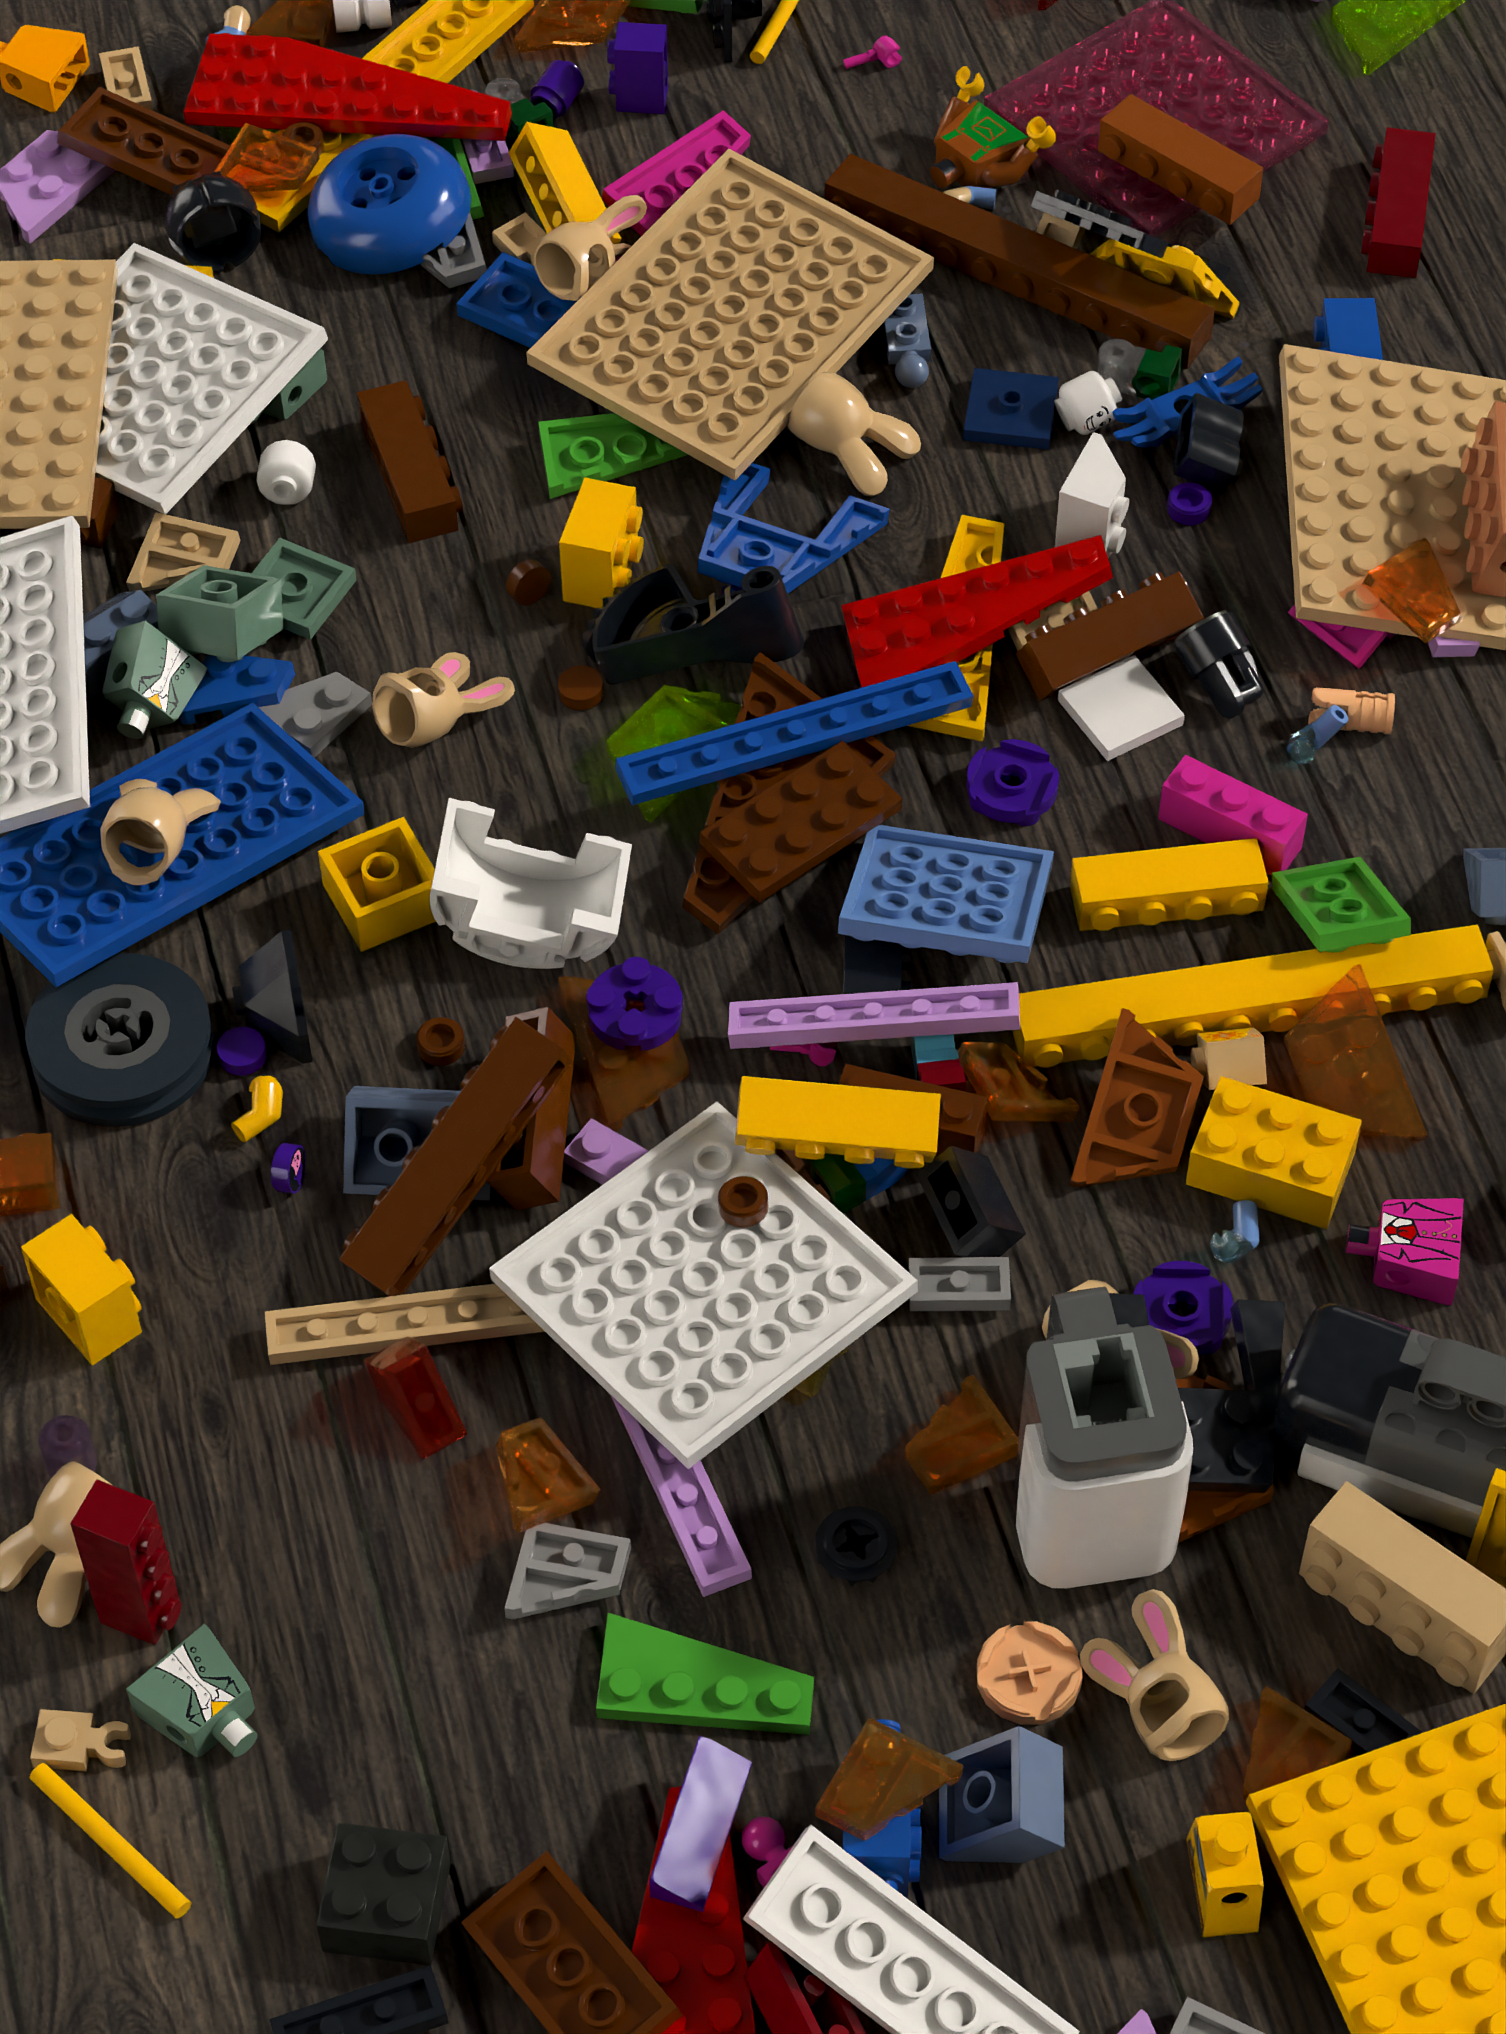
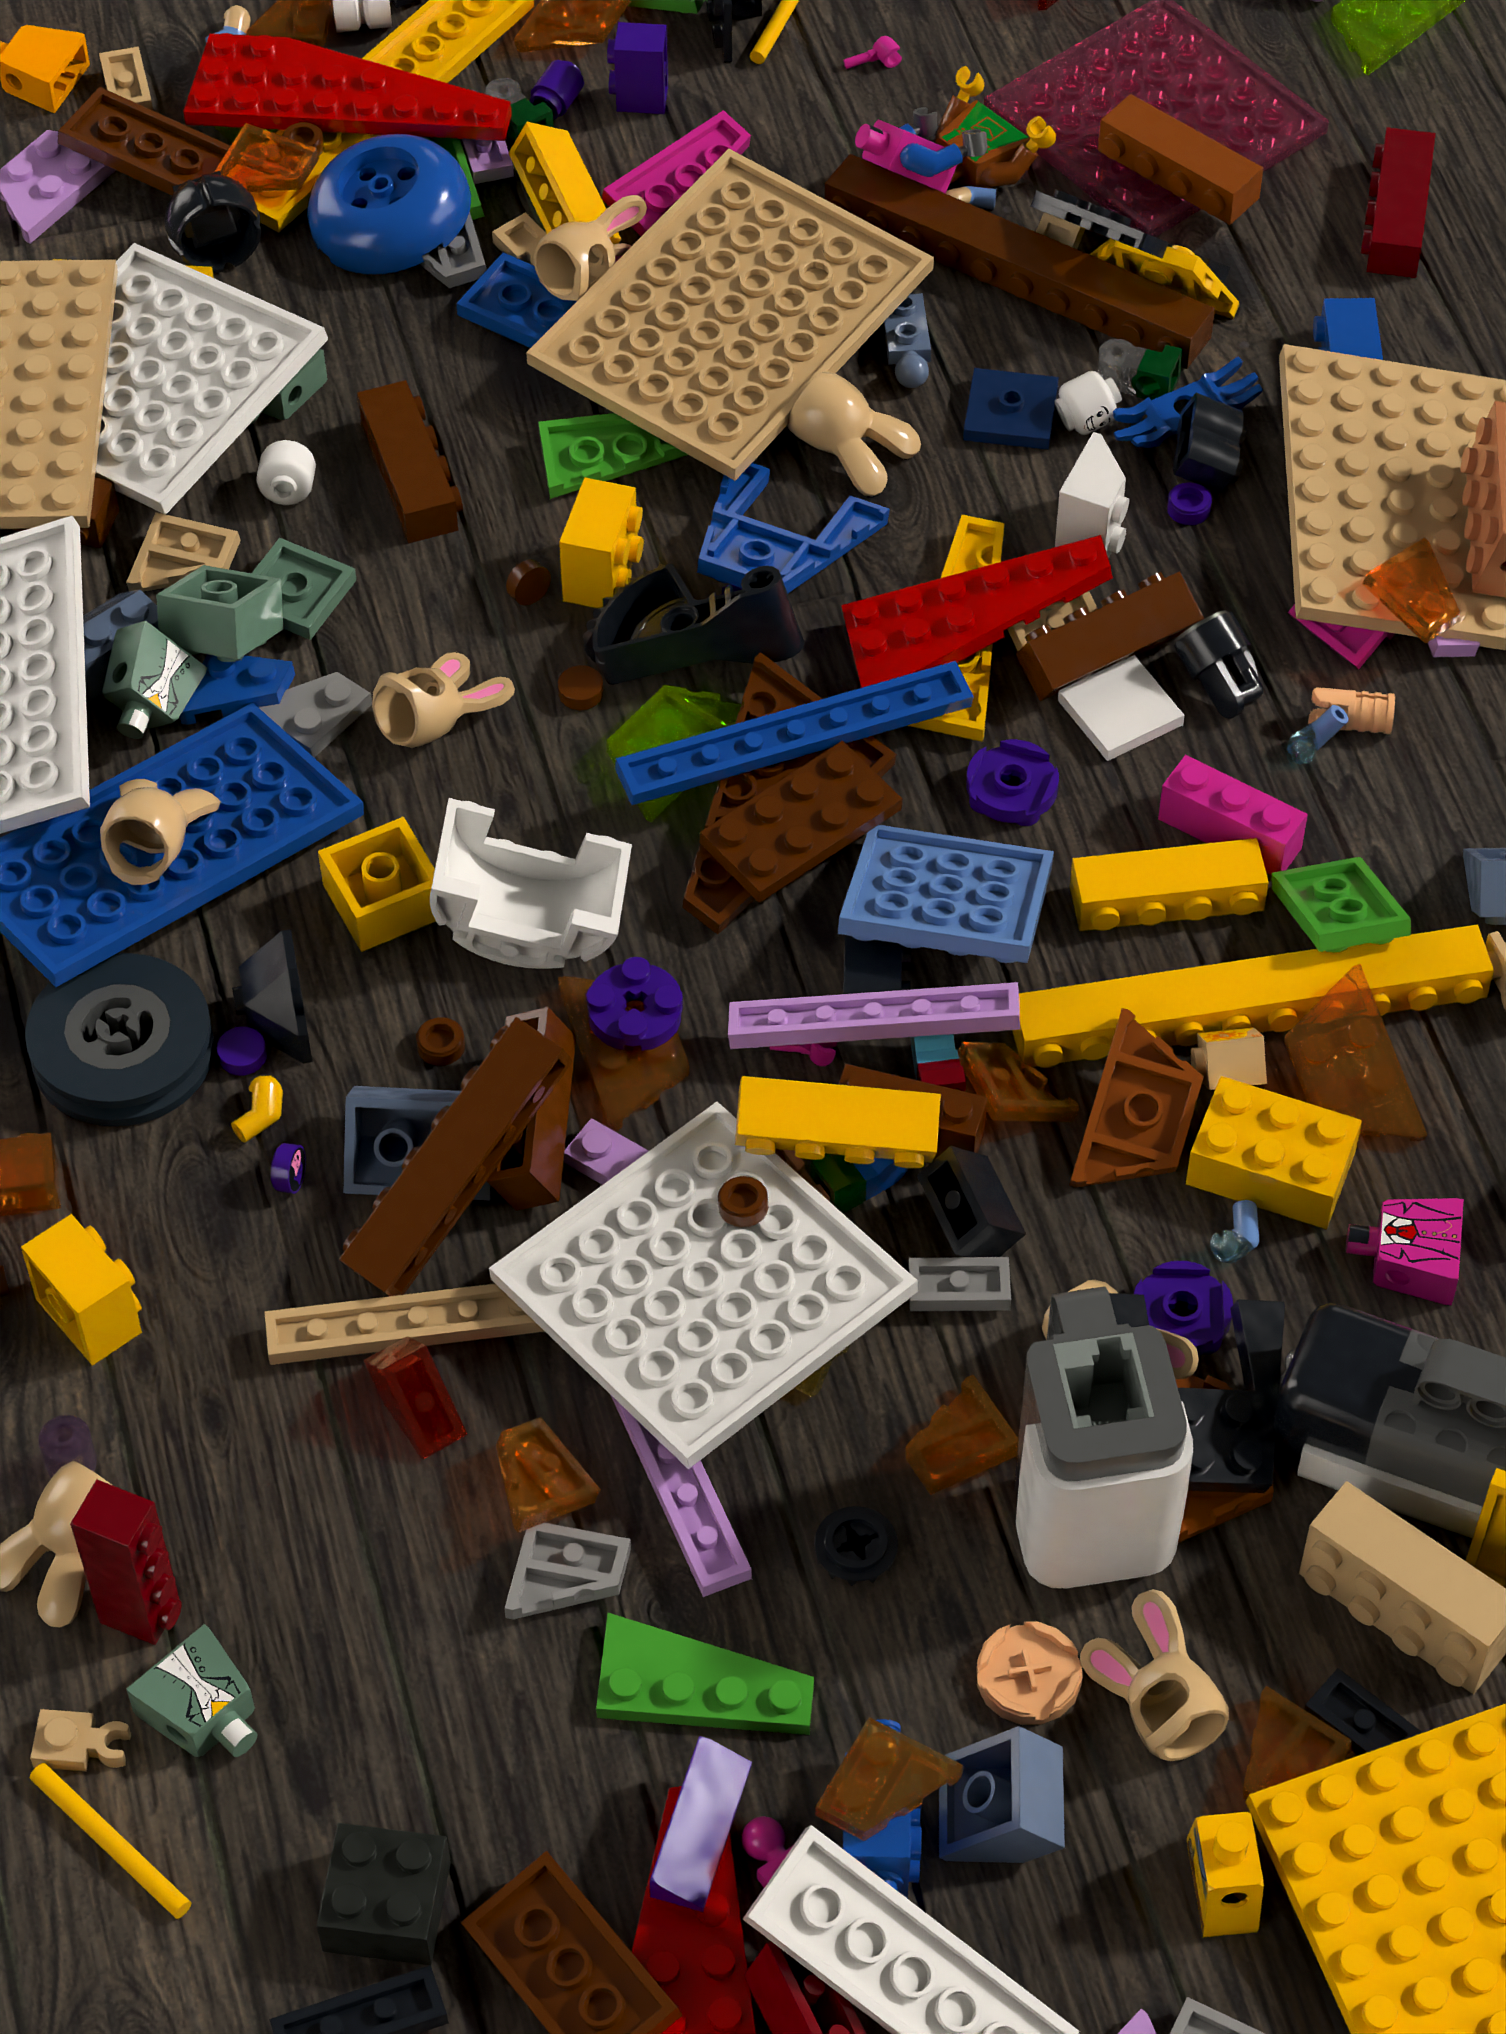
none -> torso [855,107,988,193]

